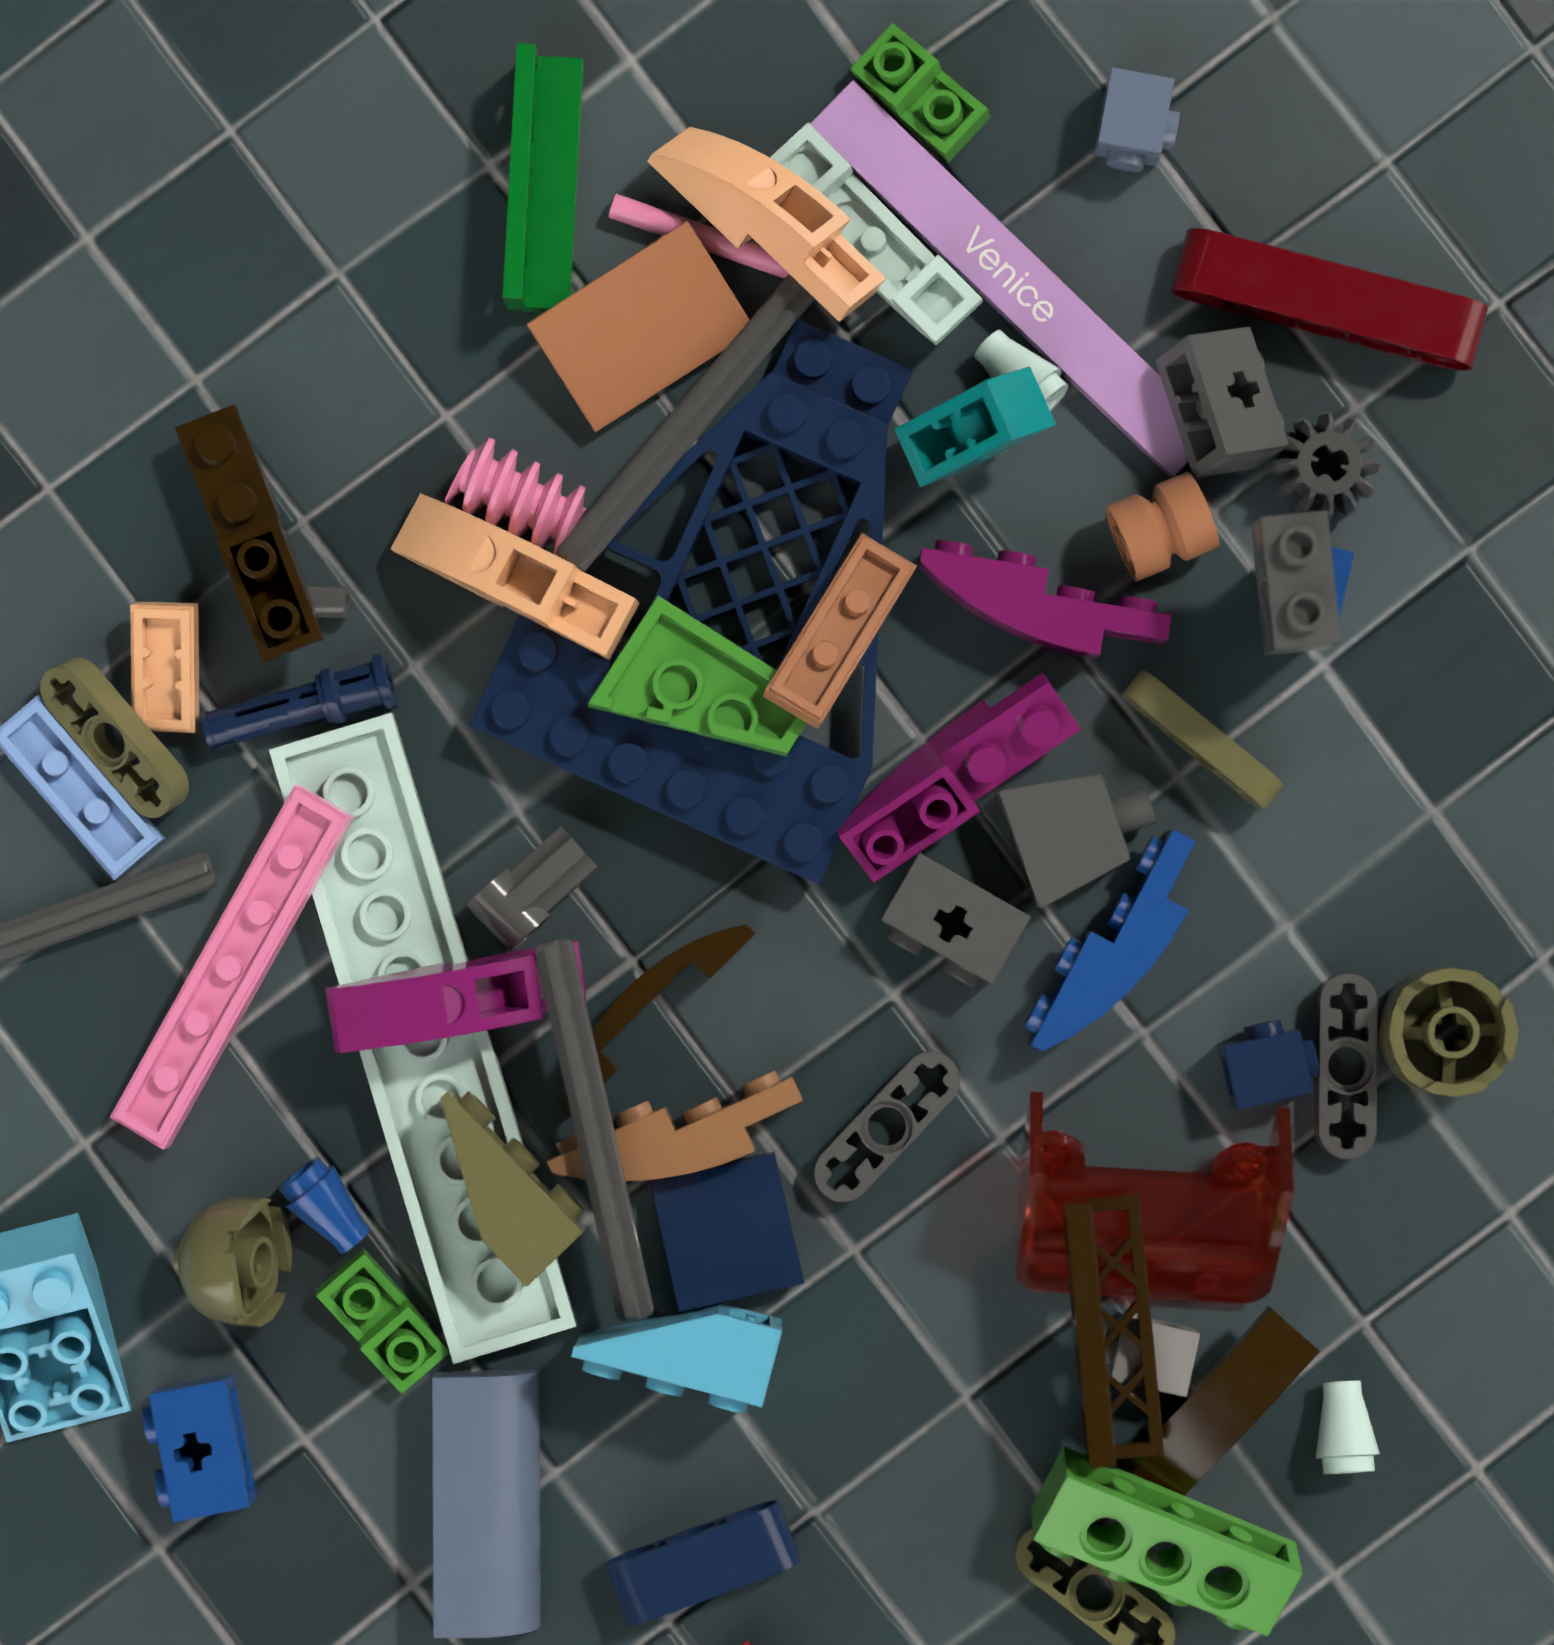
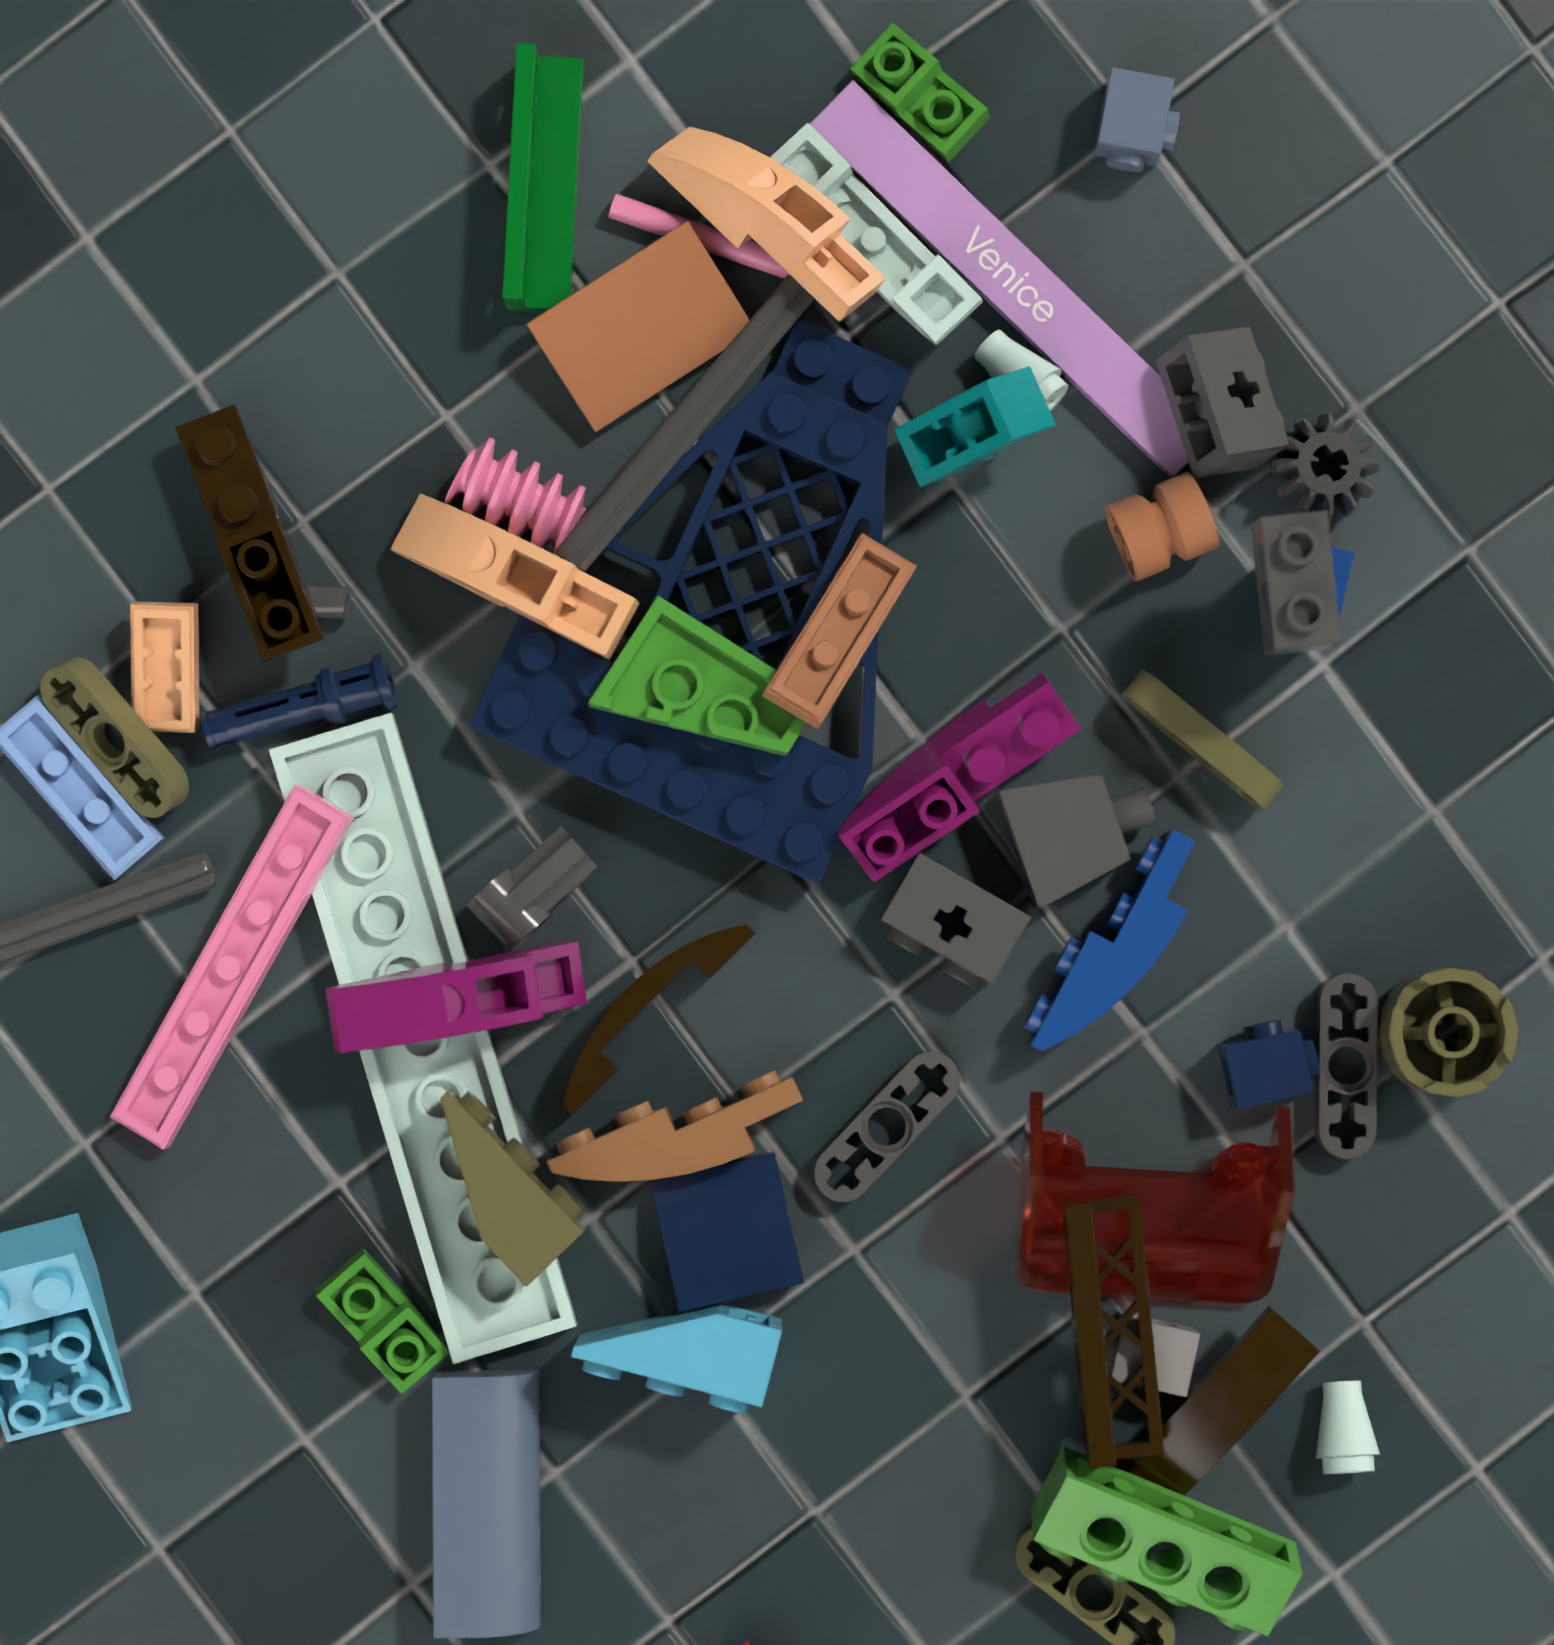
blue brick [142,1373,258,1523] -> none
olive cylinder [173,1196,293,1327] -> none
blue cone [278,1157,370,1254] -> none
dark grey axle [535,939,654,1321] -> none
dark blue beam [604,1499,801,1626] -> none
magenta slope [918,540,1172,660] -> none
dark red beam [1171,228,1488,371] -> none

